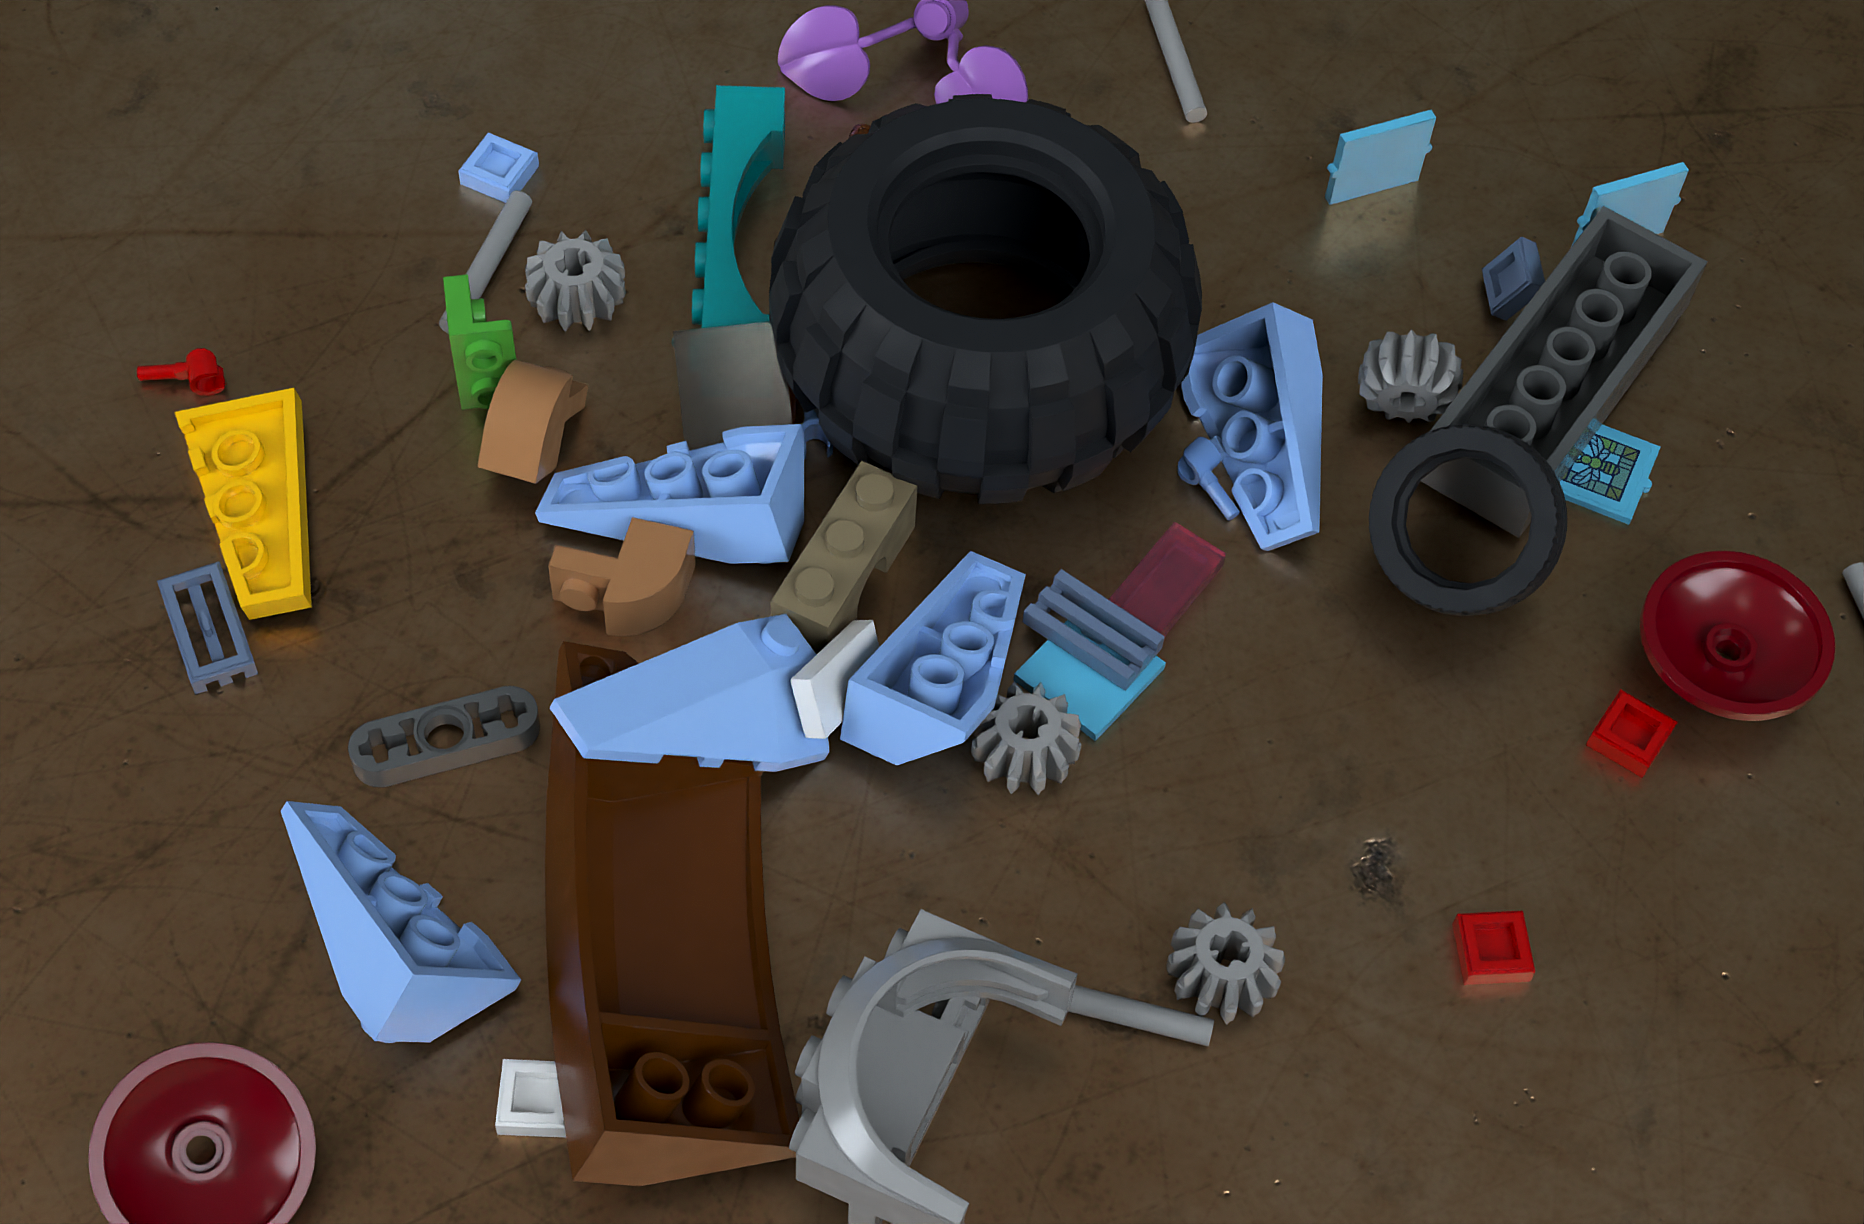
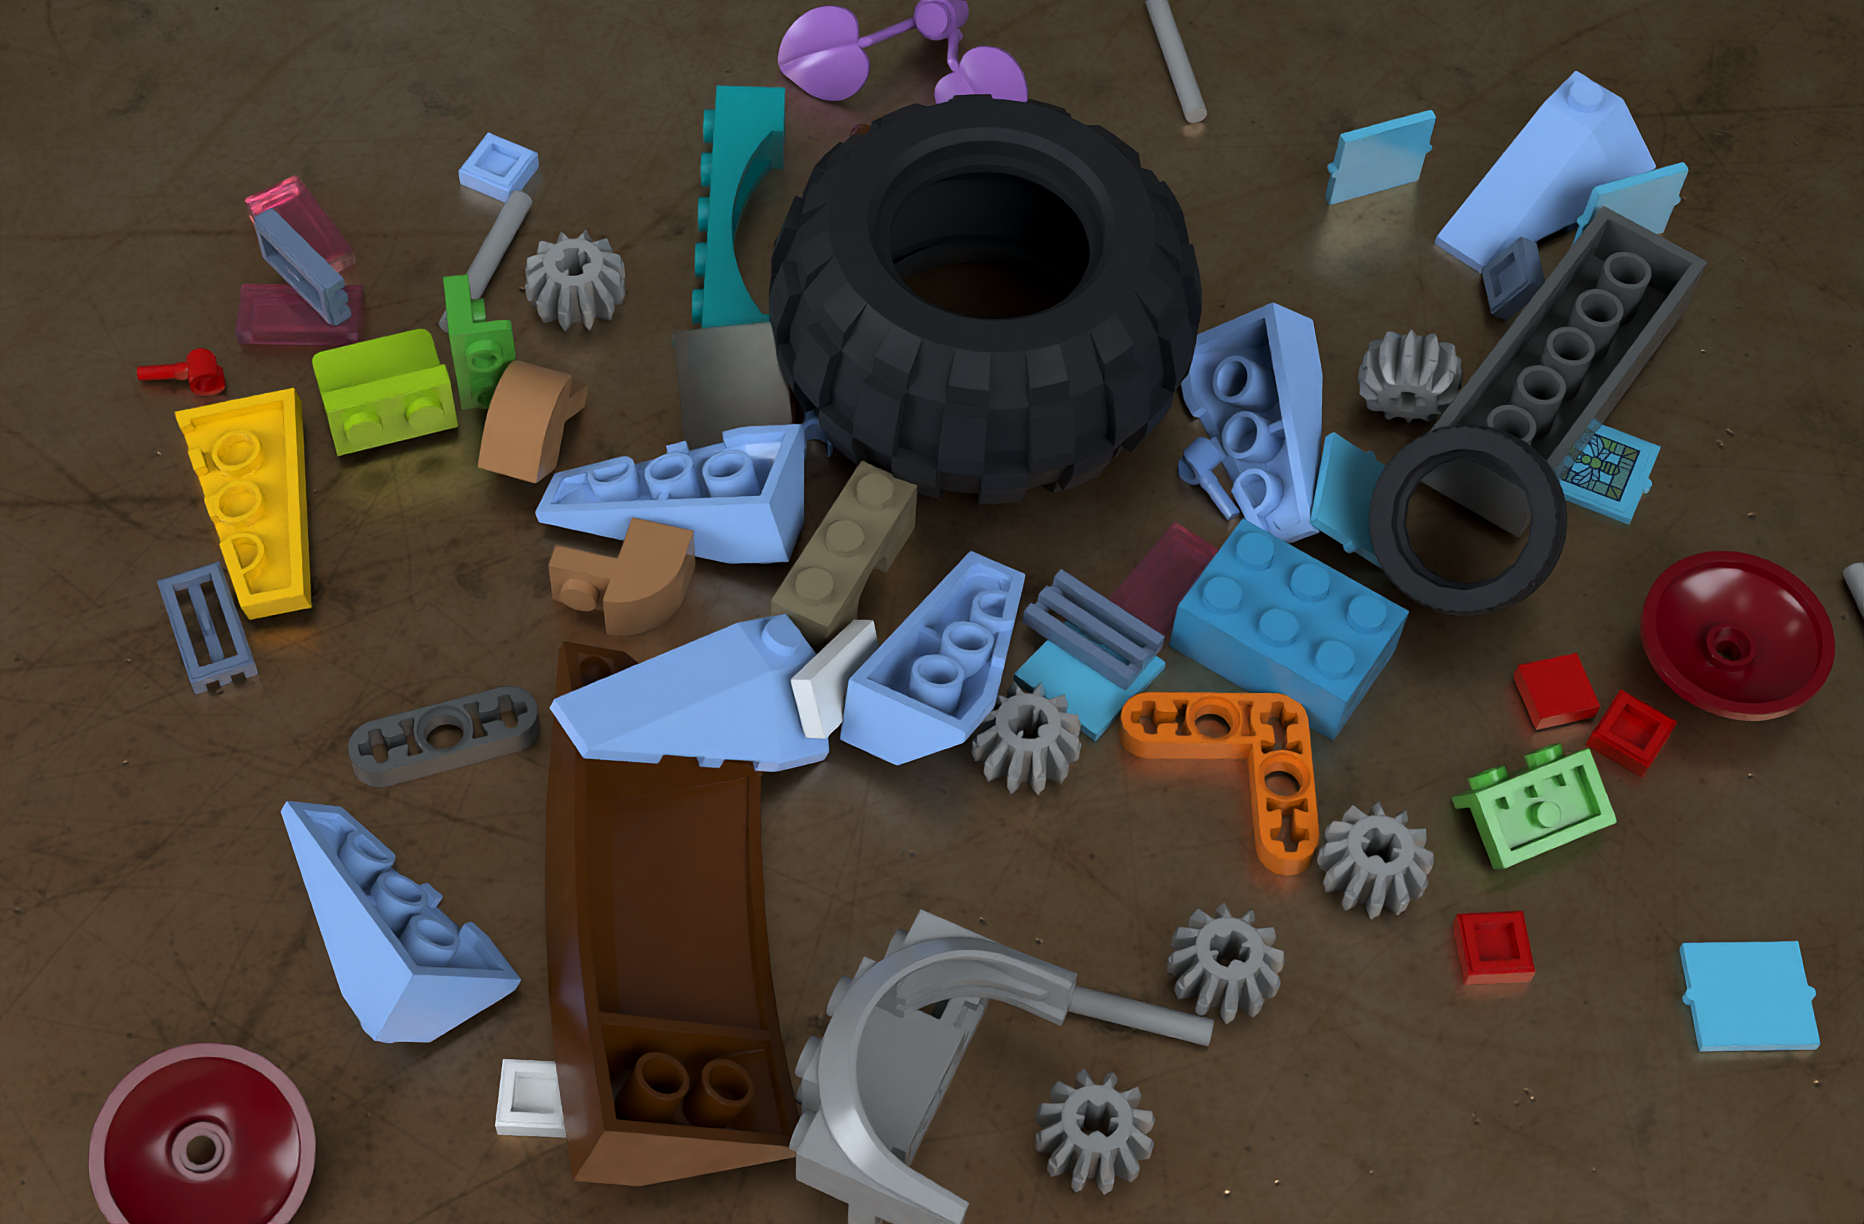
none -> clear pink tile [235,284,365,345]
none -> clear pink tile [244,175,356,272]
none -> sand blue tile [254,207,352,327]
none -> lime bracket [312,329,459,456]
none -> light grey gear [1034,1069,1155,1195]
none -> orange beam [1118,692,1320,876]
none -> dark azure brick [1169,518,1409,741]
none -> medium azure piece [1309,432,1386,569]
none -> light grey gear [1317,801,1434,920]
none -> light blue wedge [1434,71,1656,274]
none -> bright green bracket [1451,742,1617,869]
none -> red tile [1513,653,1600,730]
none -> medium azure piece [1679,941,1821,1052]

